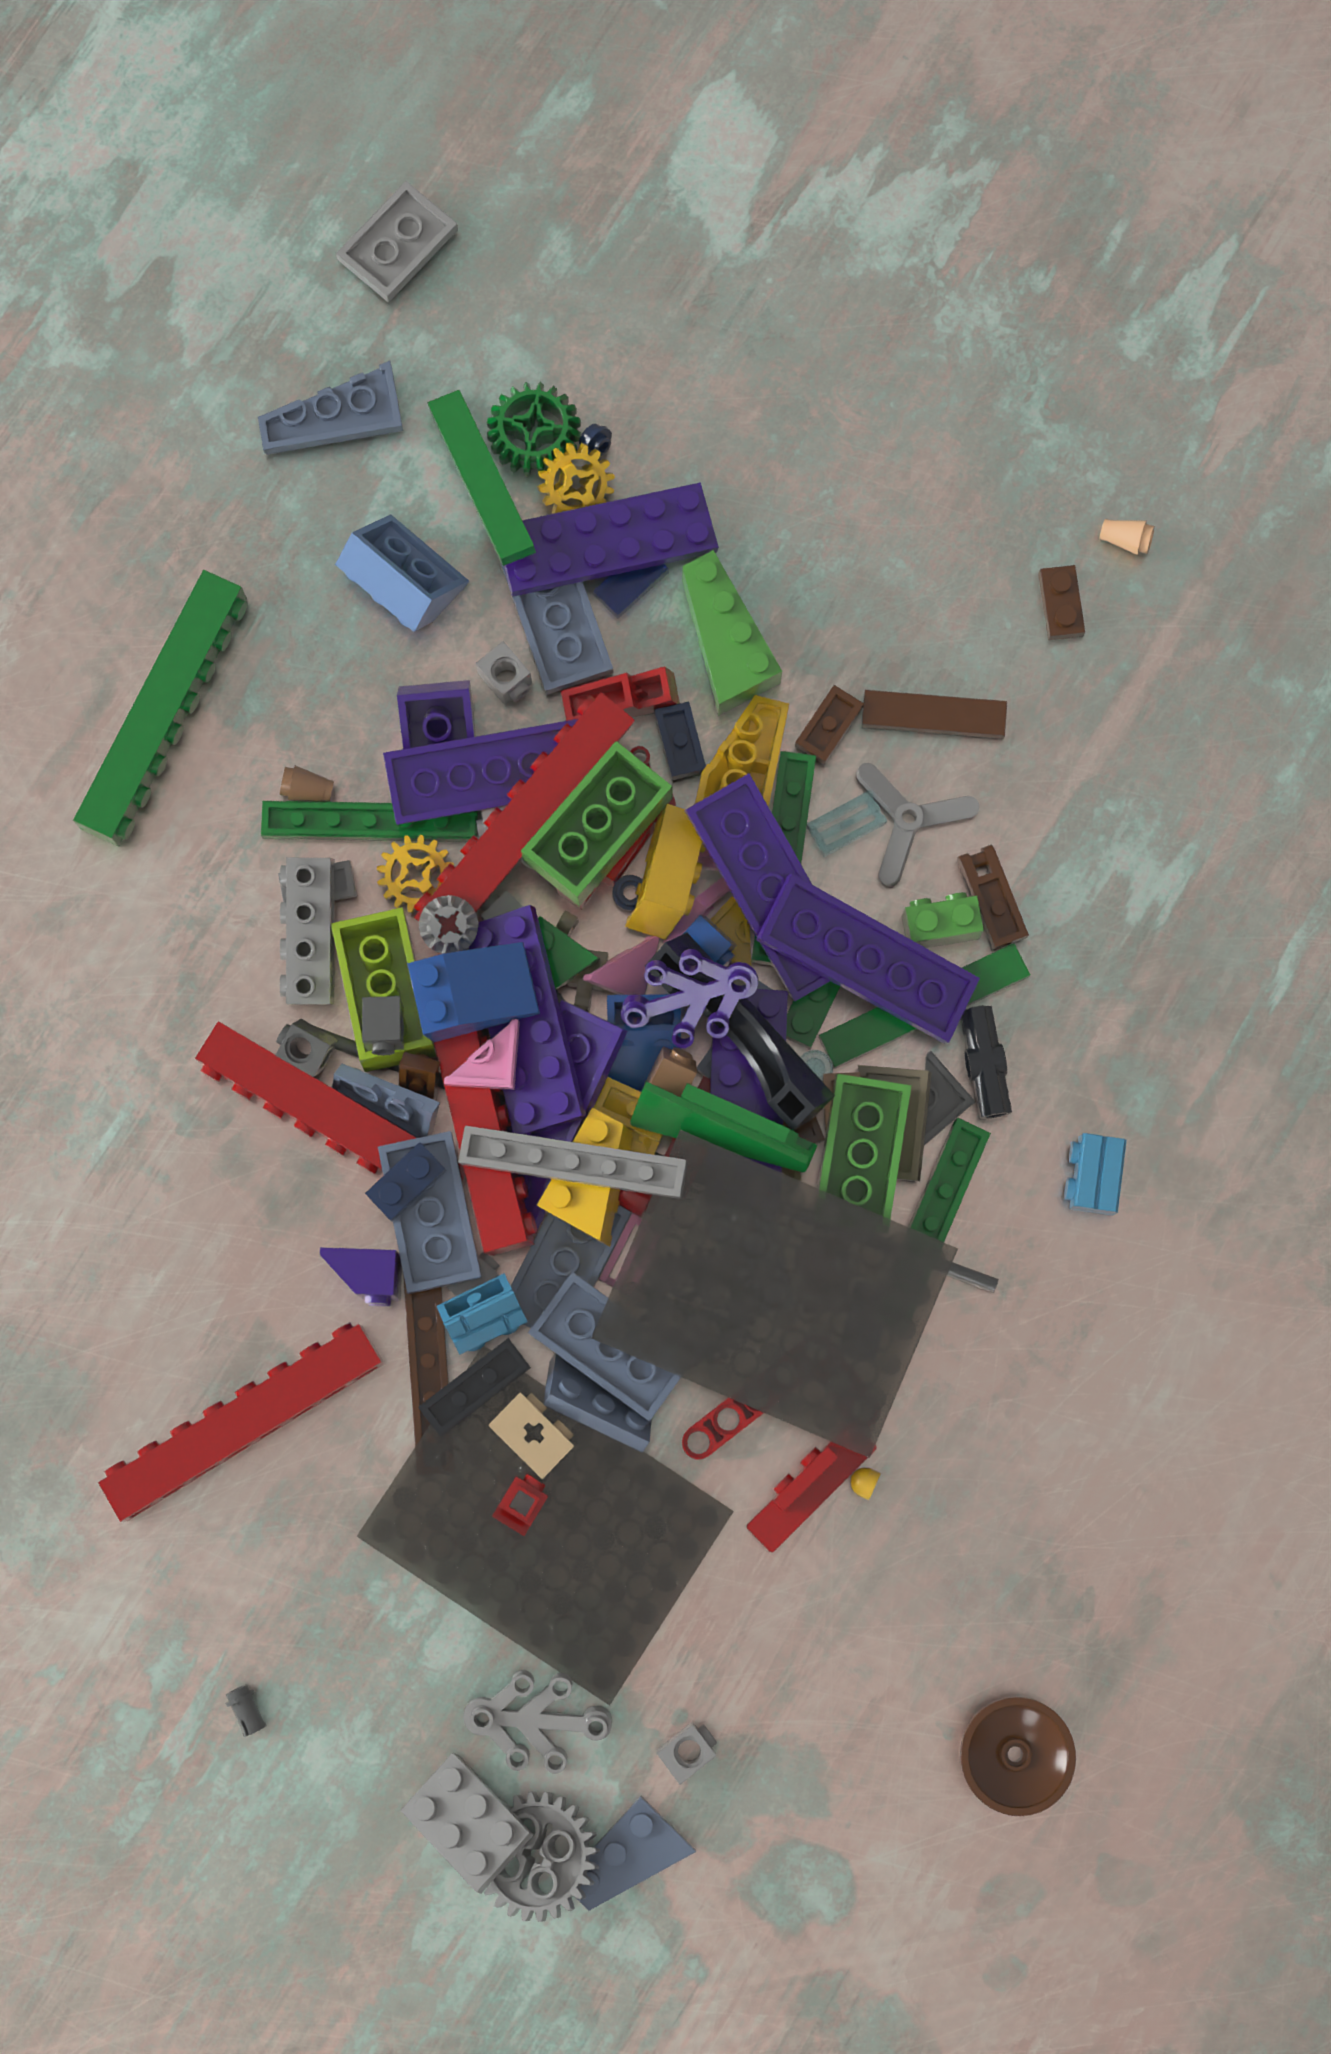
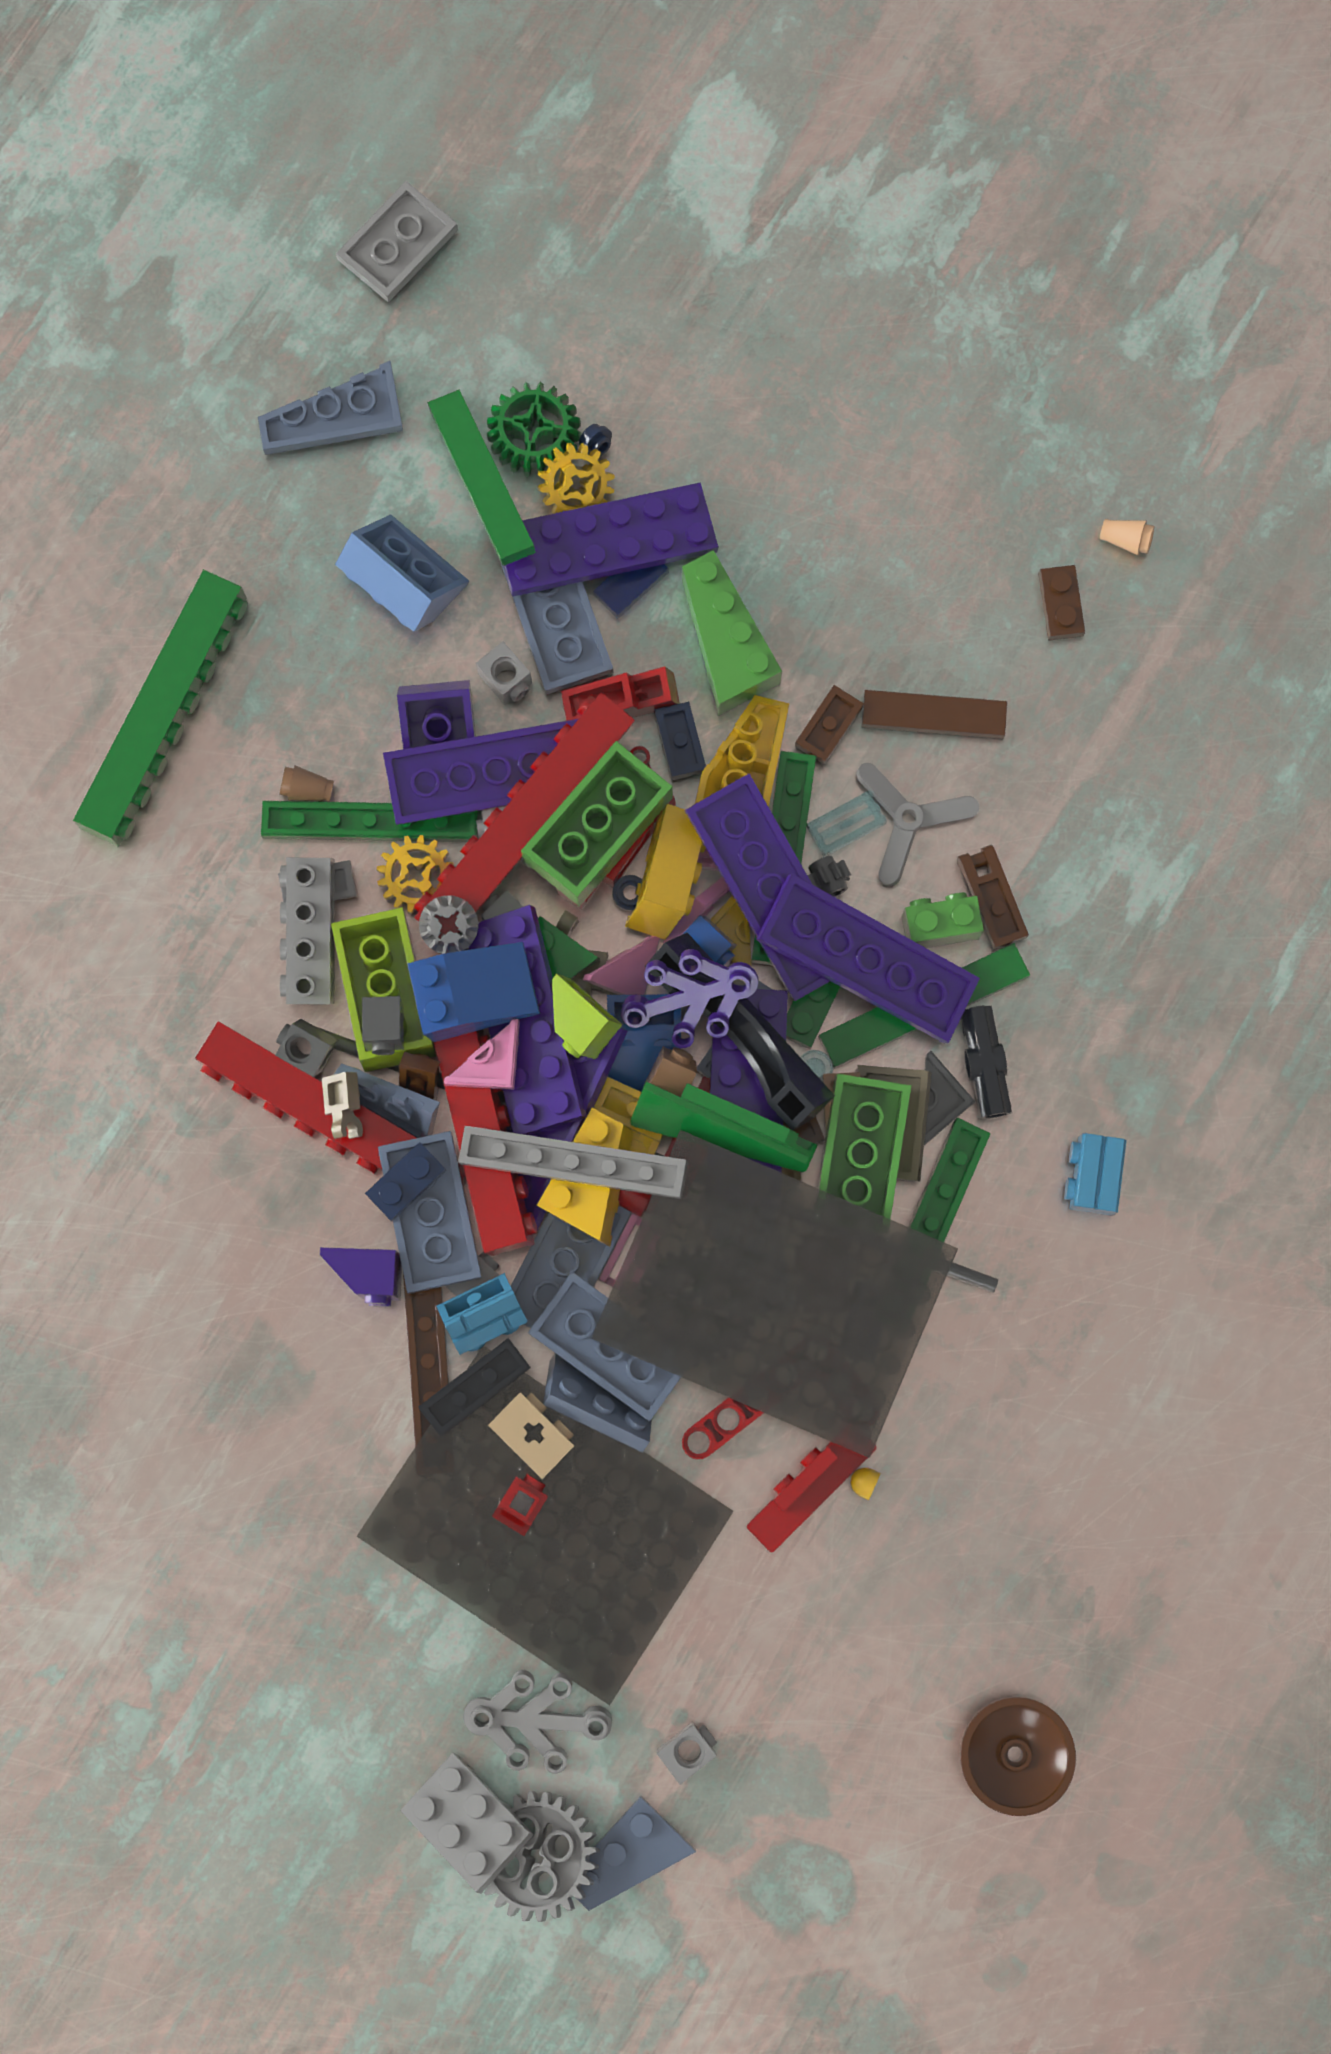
red brick [98,1322,385,1522] -> none
dark grey pin [225,1684,267,1737] -> none
none -> dark tan plate [322,1072,363,1139]
none -> lime slope [552,974,622,1059]
none -> dark grey gear [807,856,851,897]

